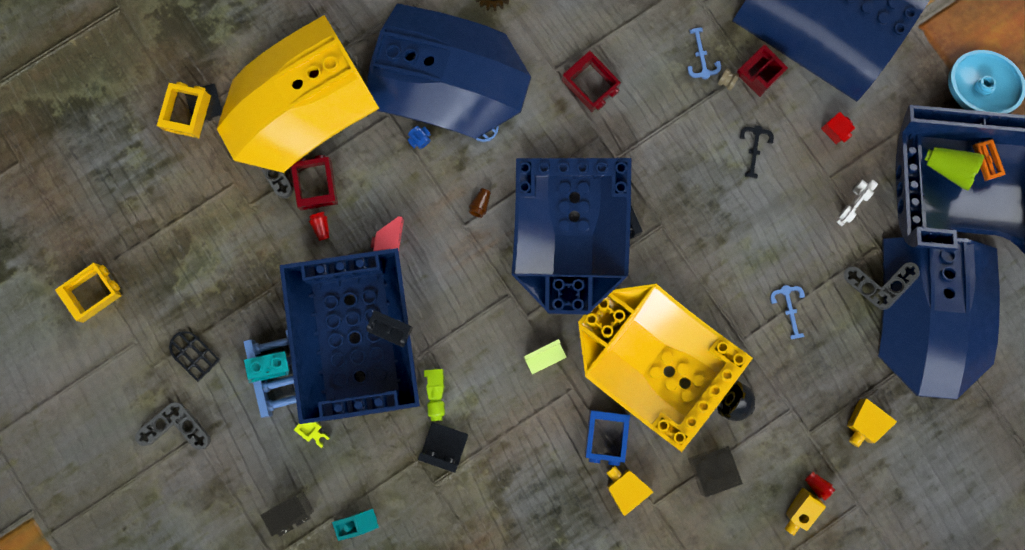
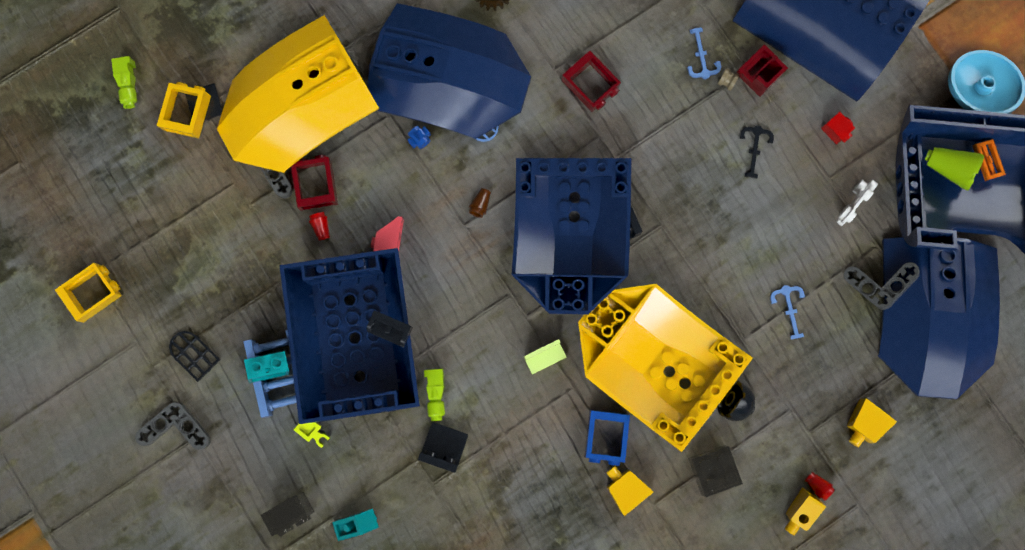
none -> lime piece [111,56,137,109]

